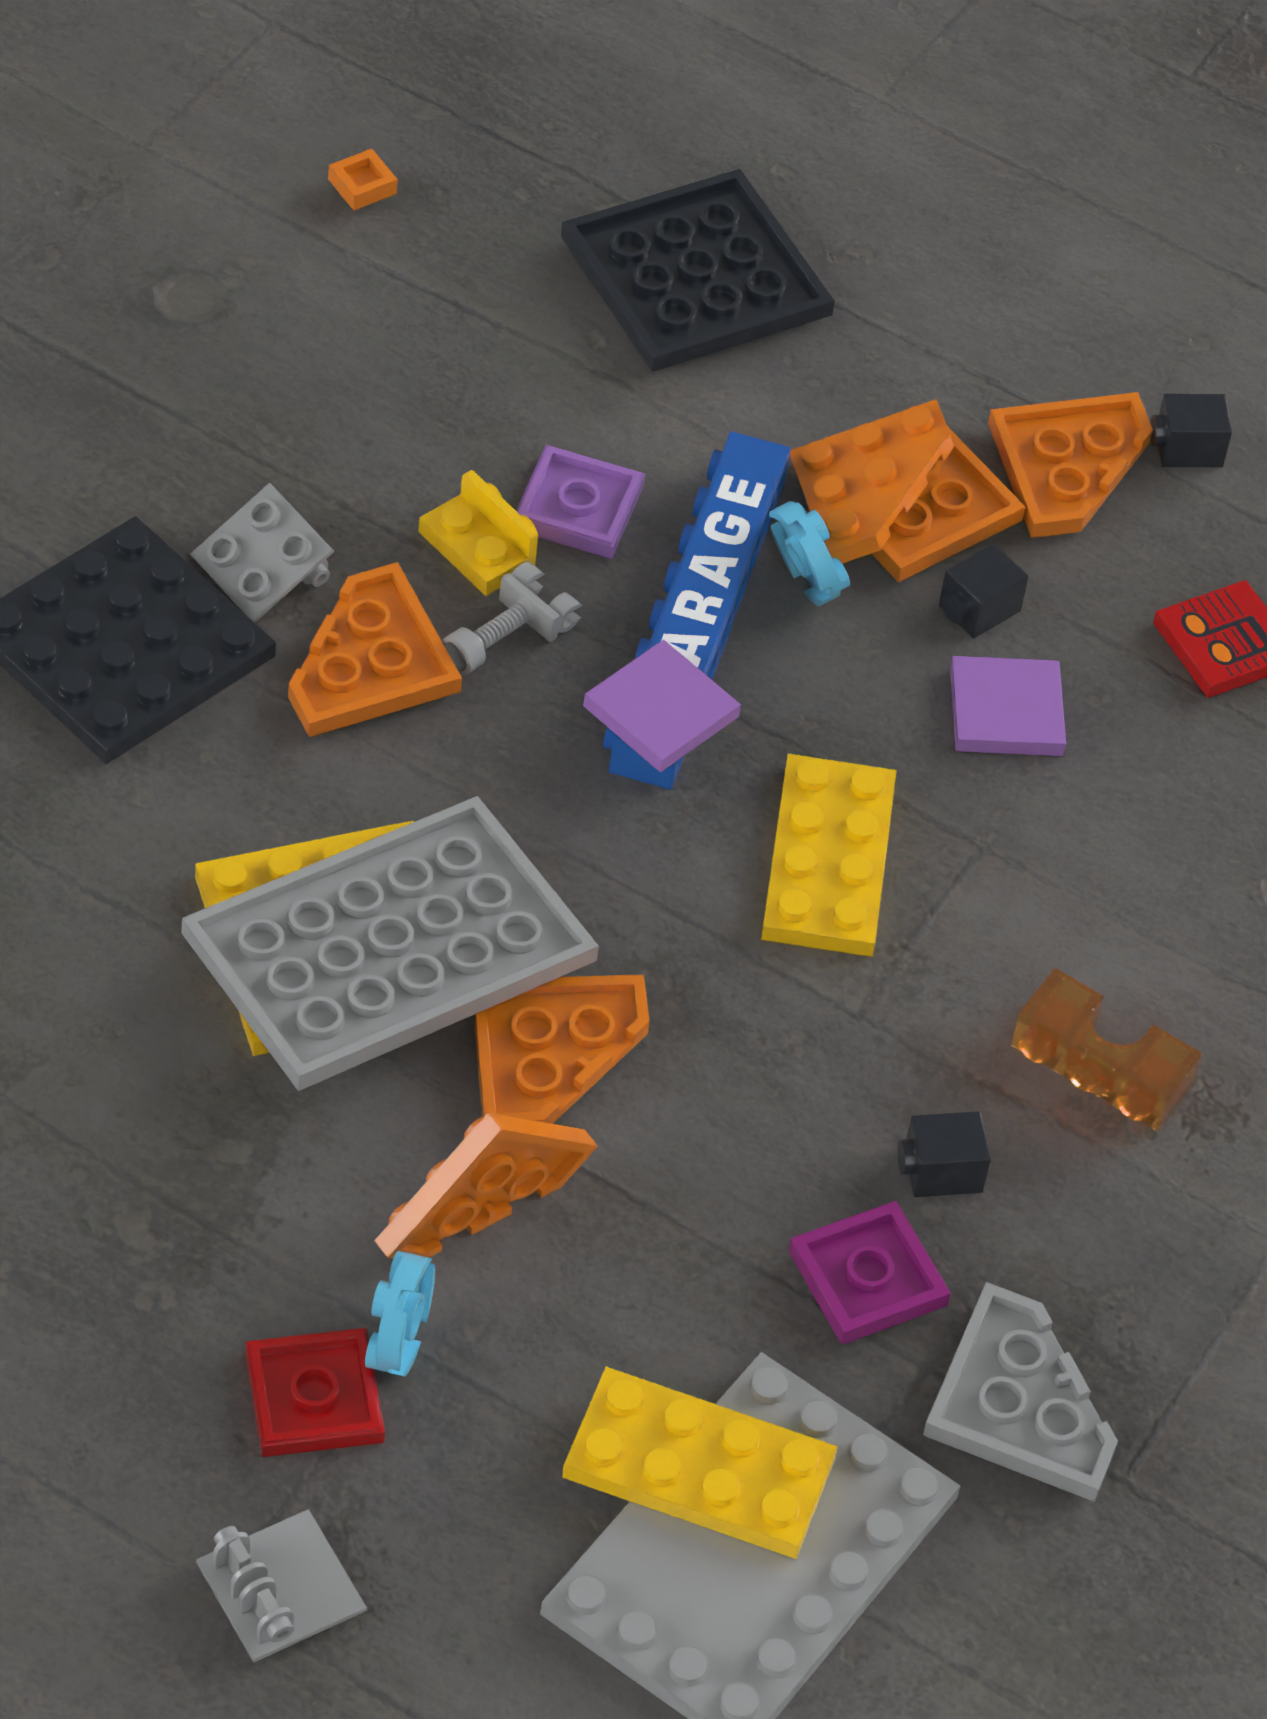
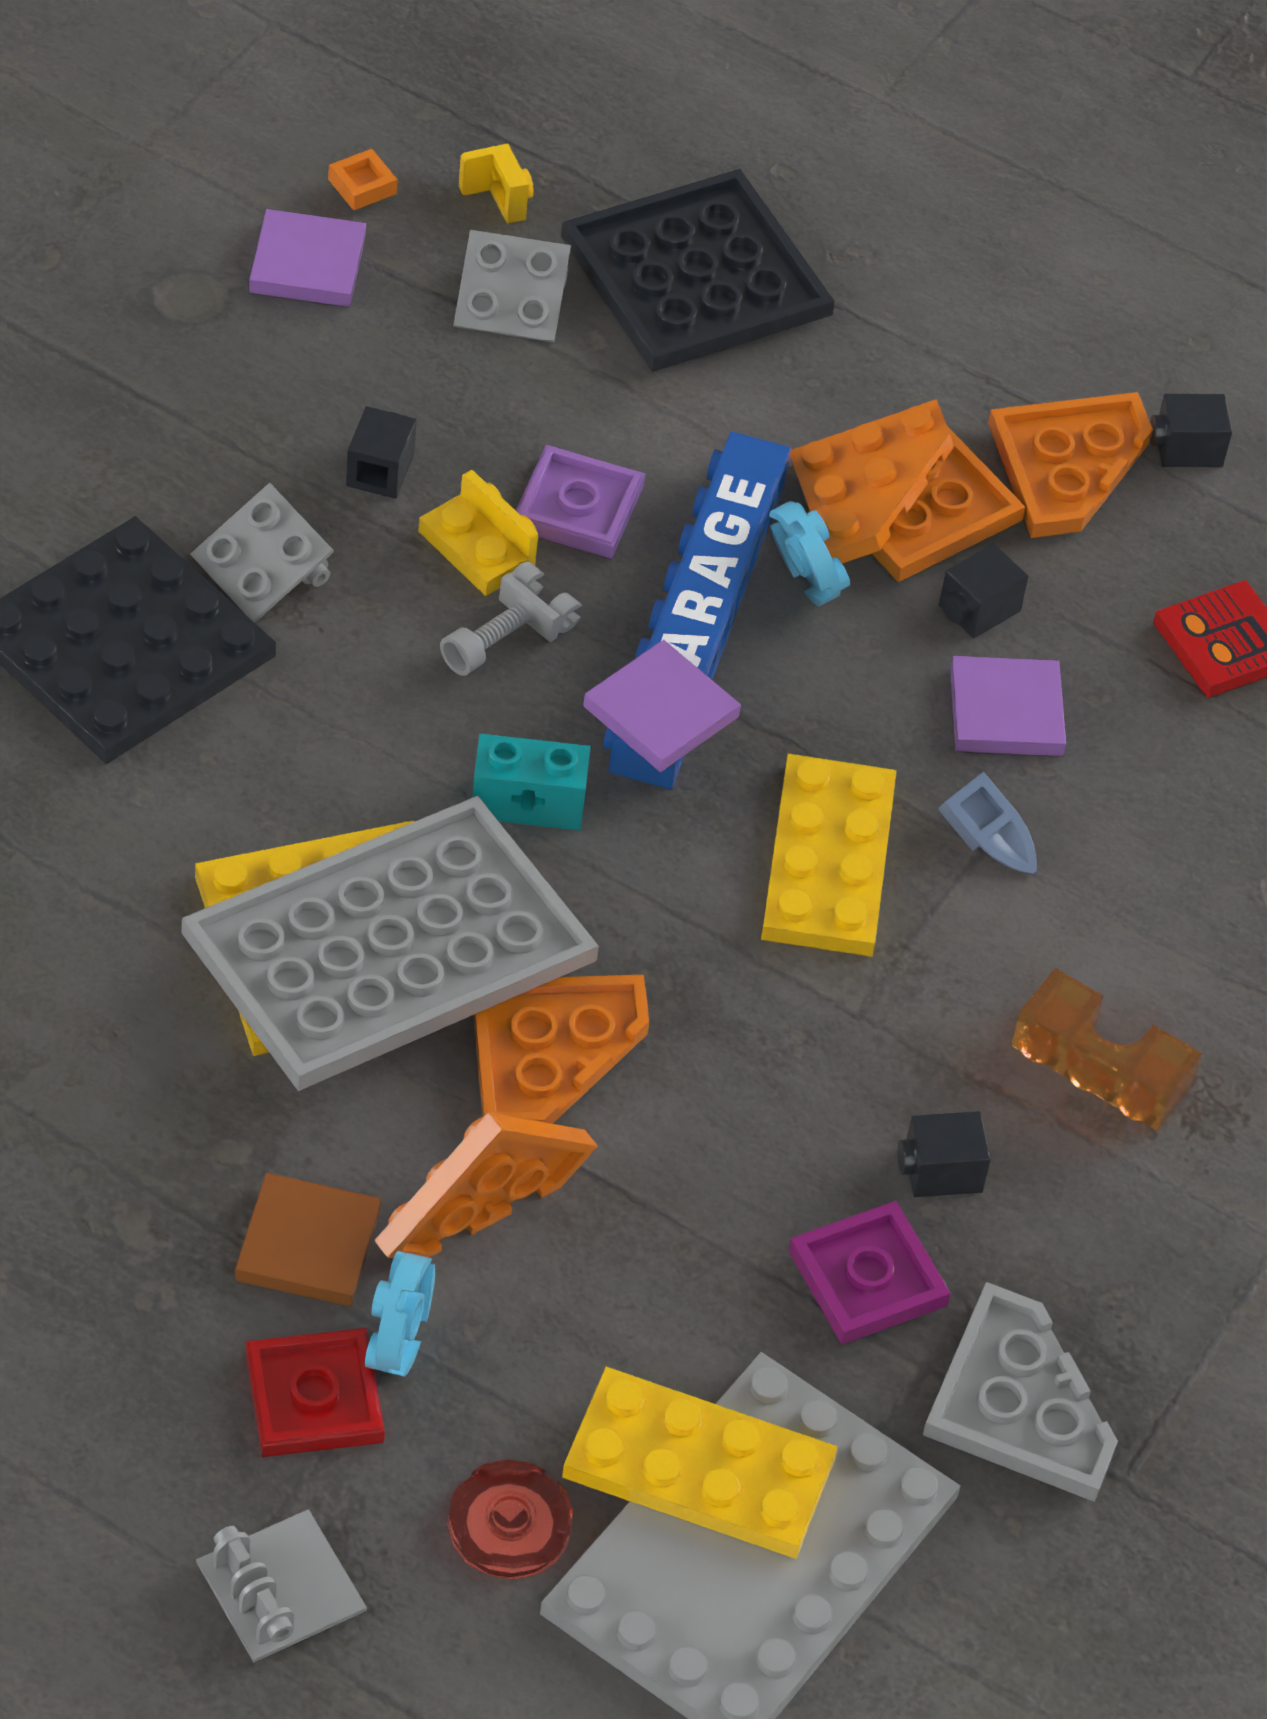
orange plate [288,562,462,737] -> none
none -> dark orange tile [235,1172,382,1307]
none -> medium lavender tile [249,209,366,307]
none -> black brick [346,406,417,499]
none -> clear red tile [448,1459,573,1579]
none -> light grey hinge [453,230,571,343]
none -> yellow bracket [459,143,534,224]
none -> teal brick [472,733,591,831]
none -> sand blue plate [938,772,1037,875]

